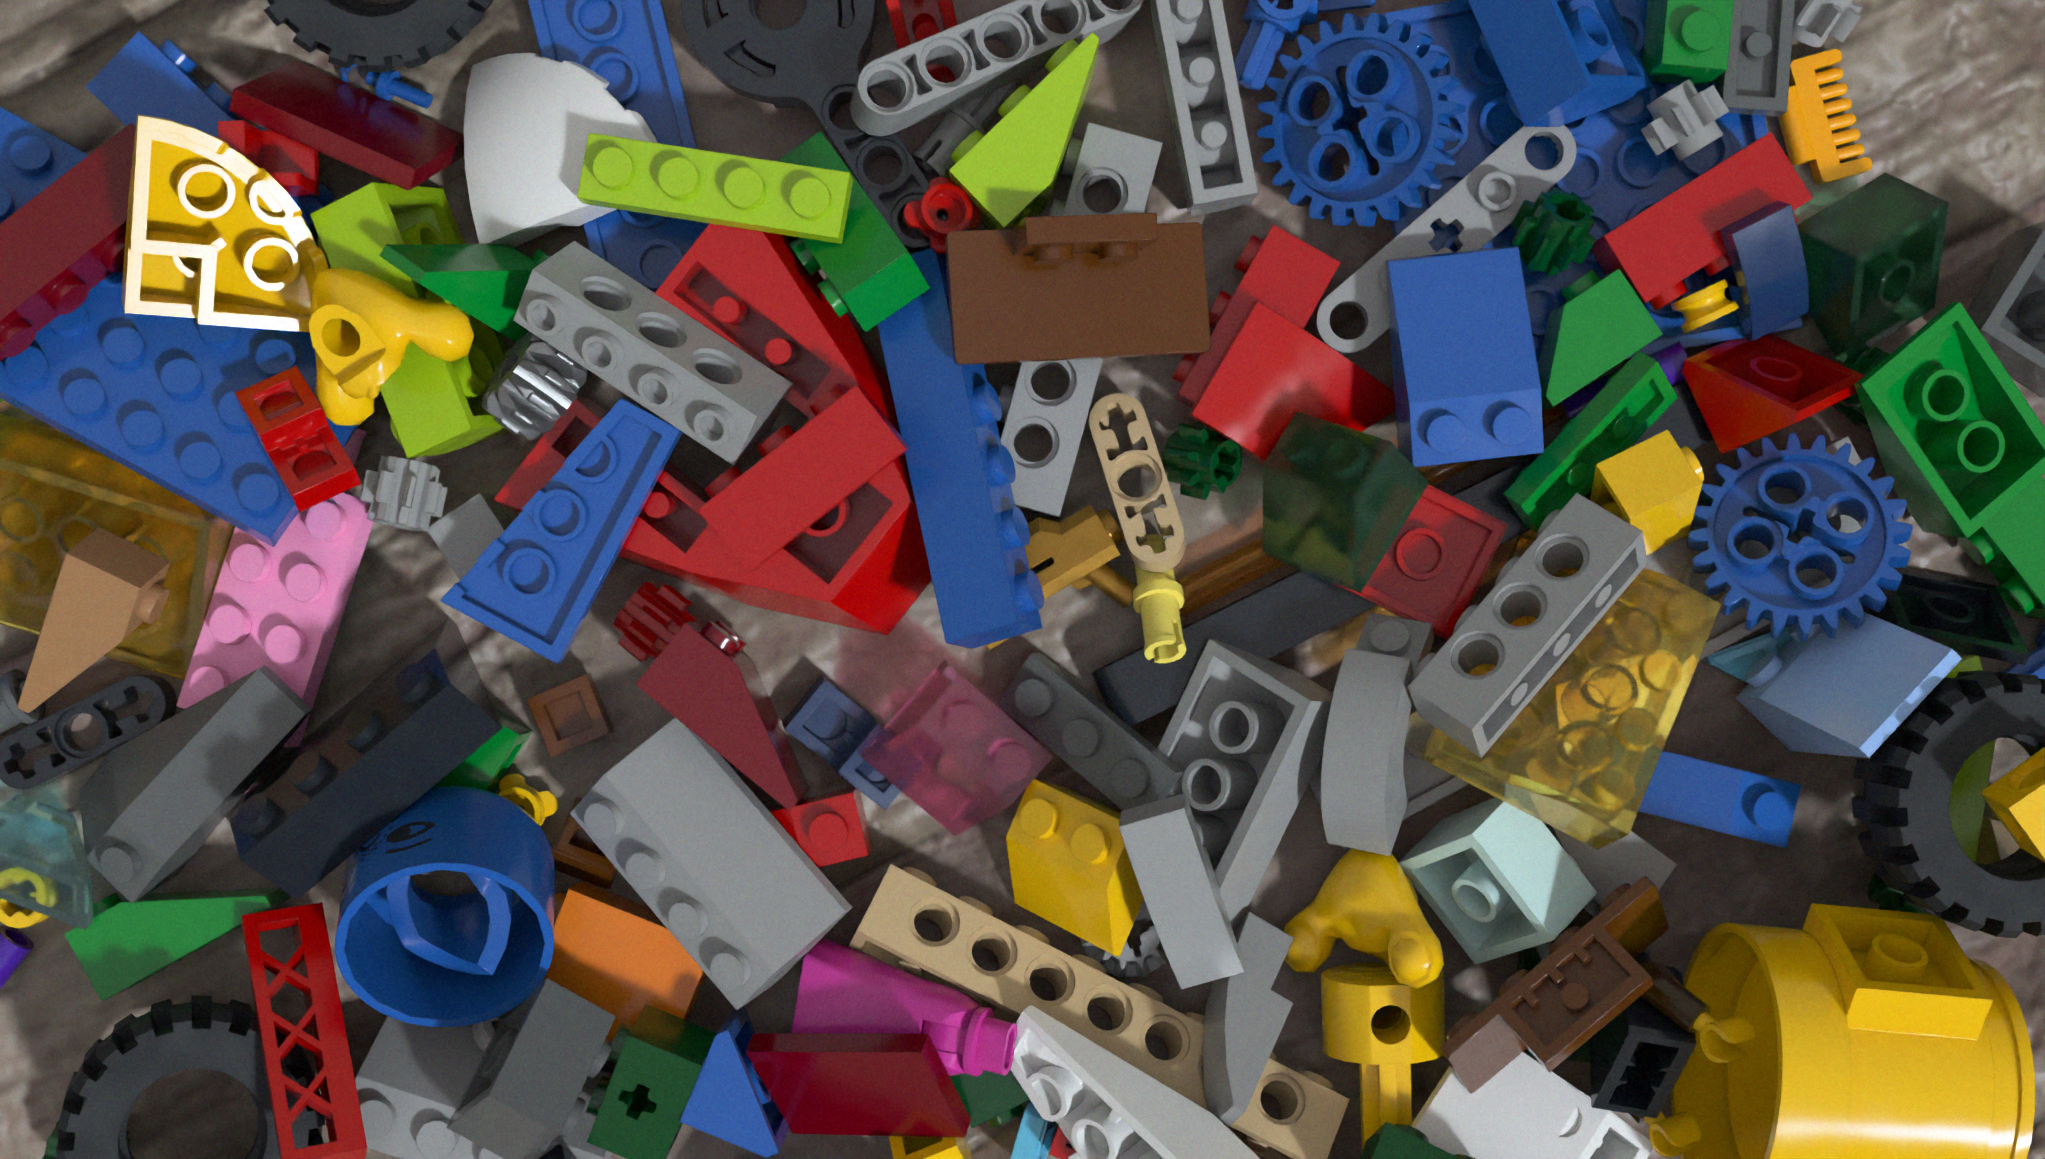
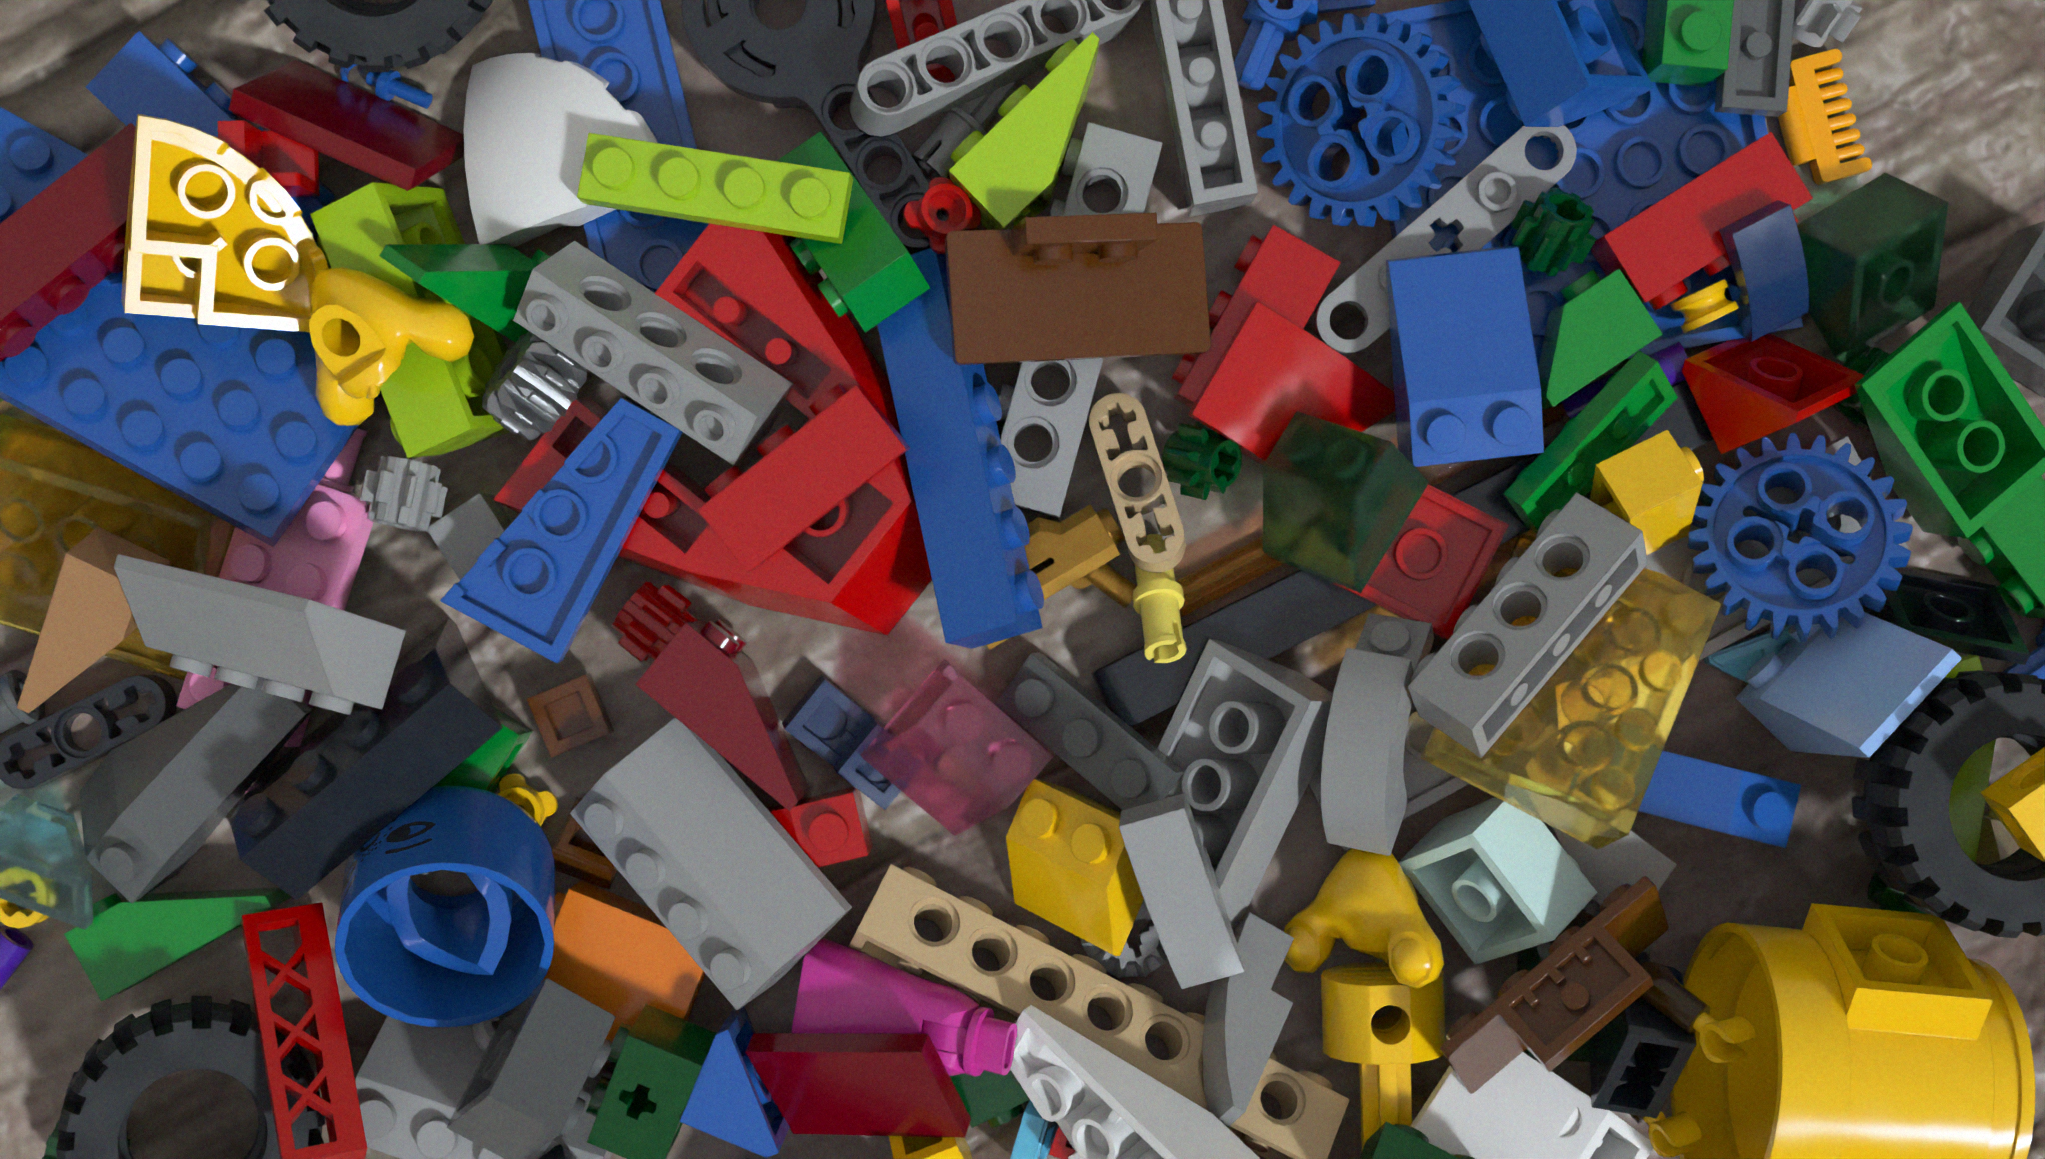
red slope [235,366,361,512] -> none
light grey gear [1641,79,1729,161] -> none
none -> light grey slope [114,554,406,715]

